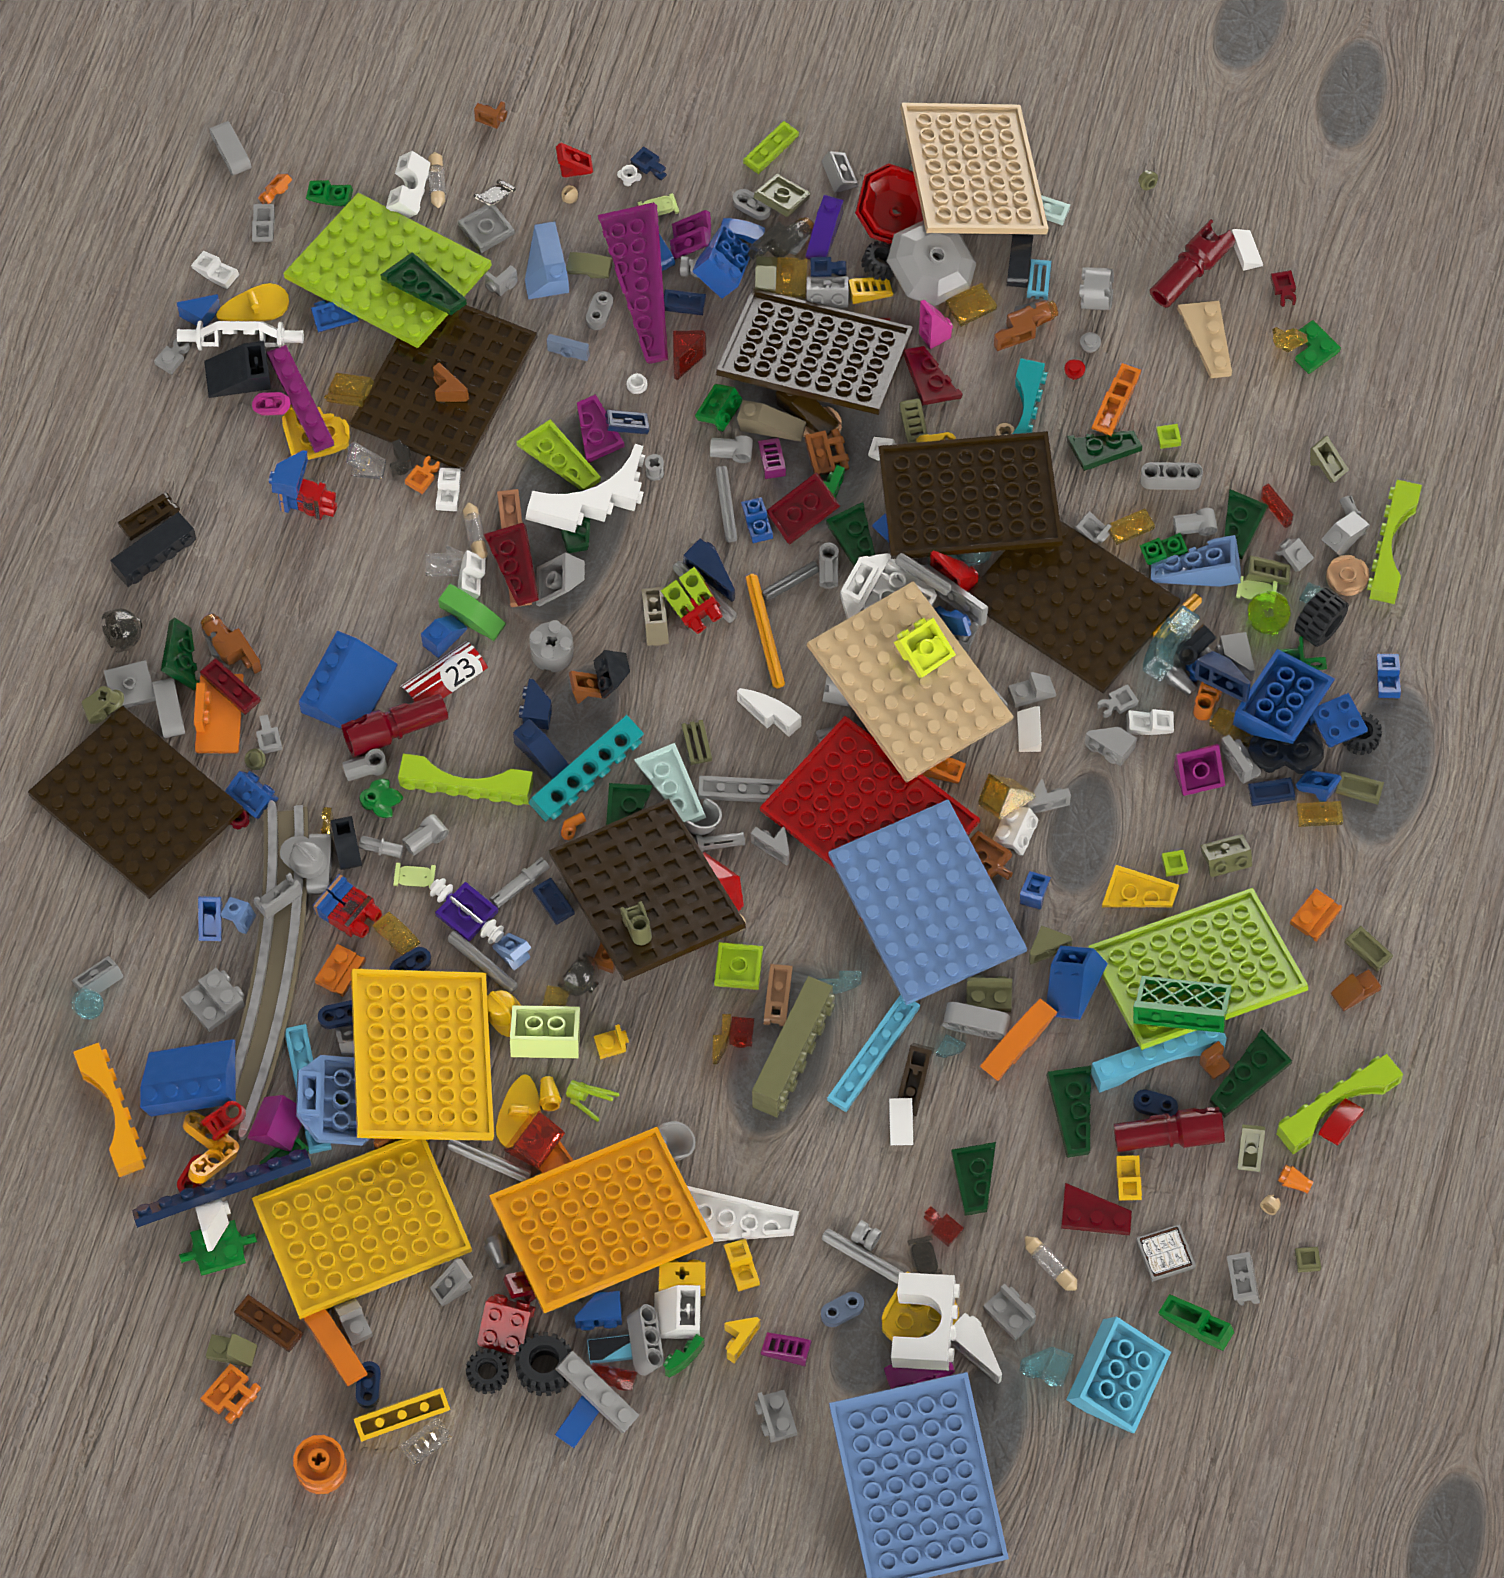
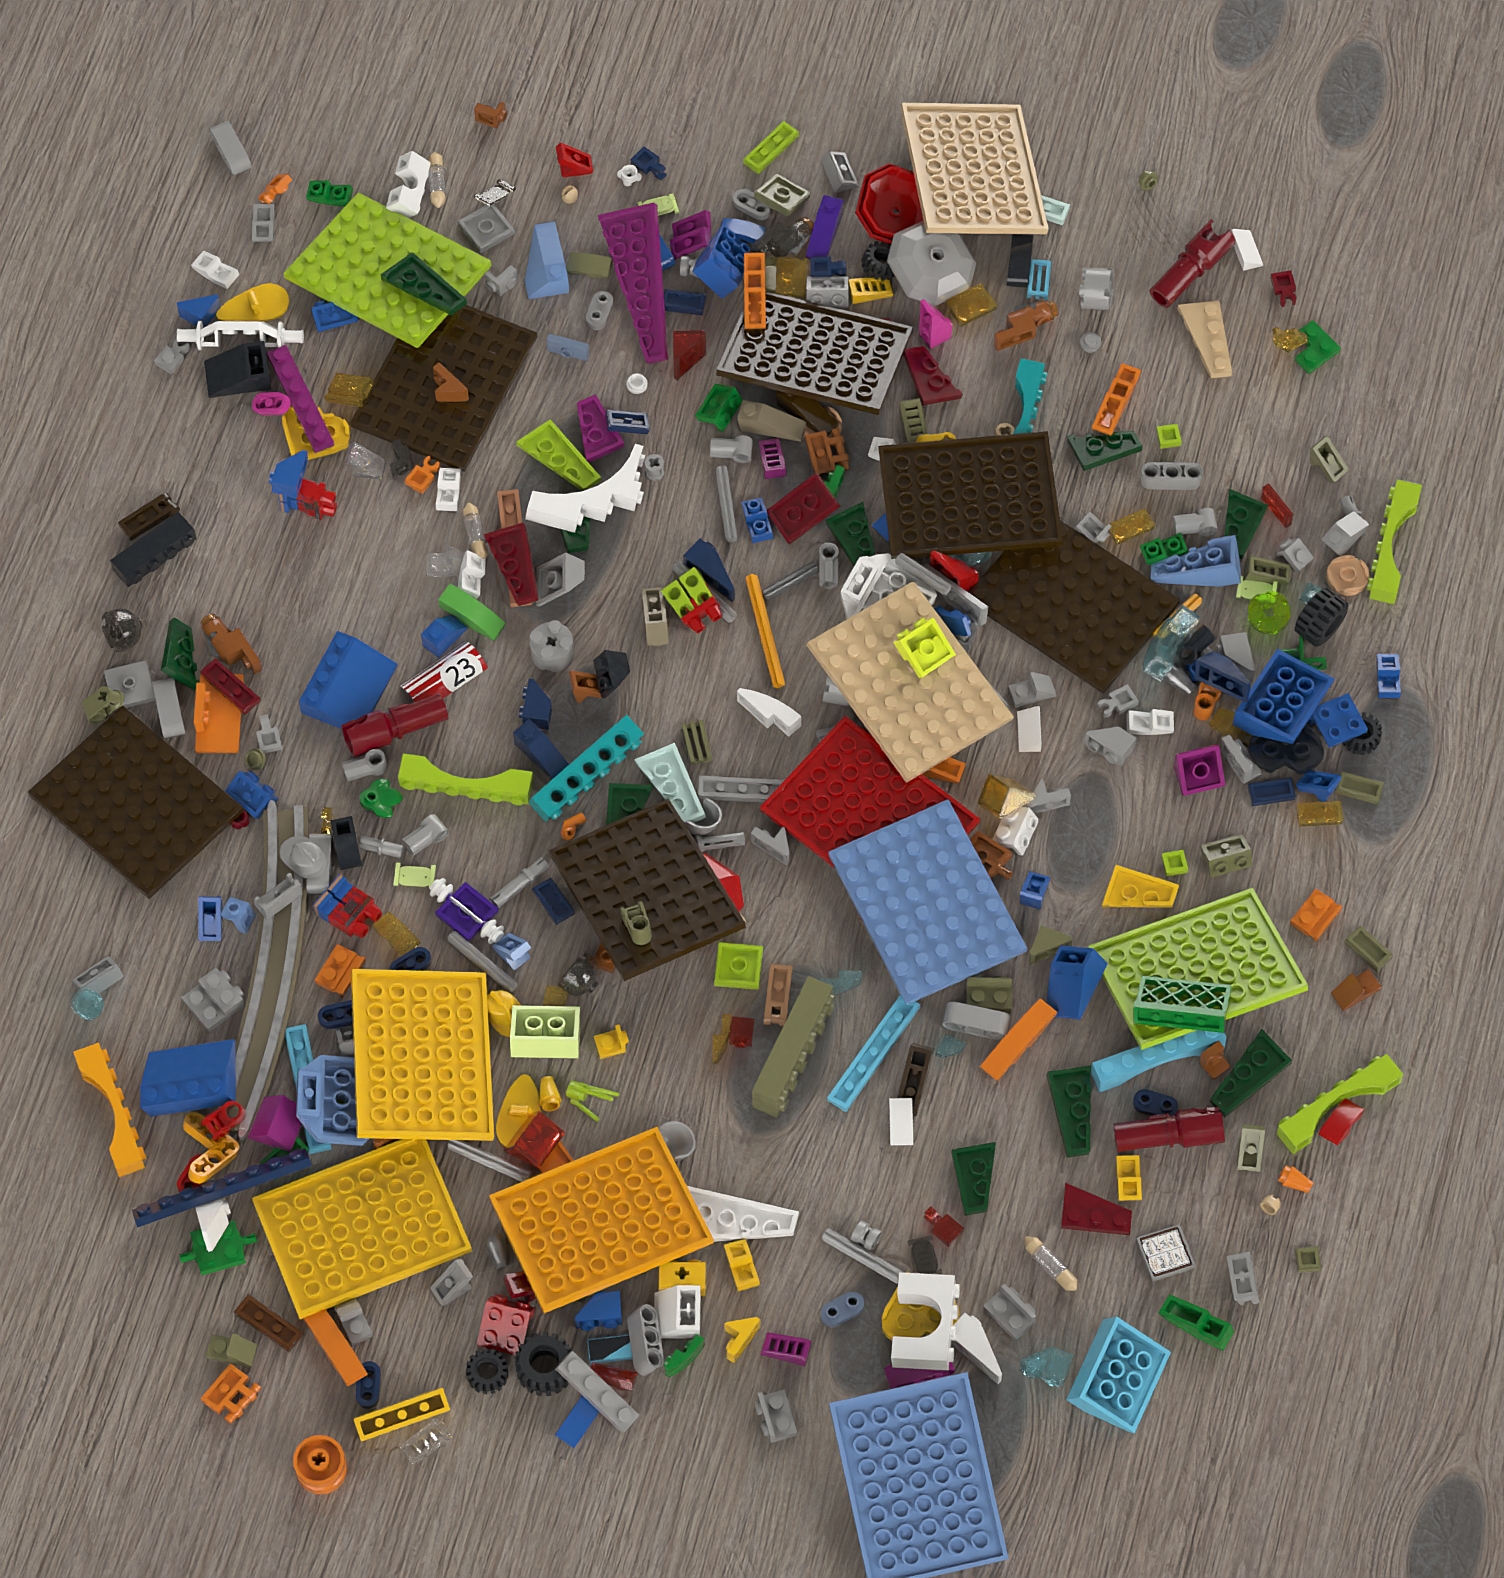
red plate [1064,359,1085,380] -> none
none -> orange slope [744,253,766,329]

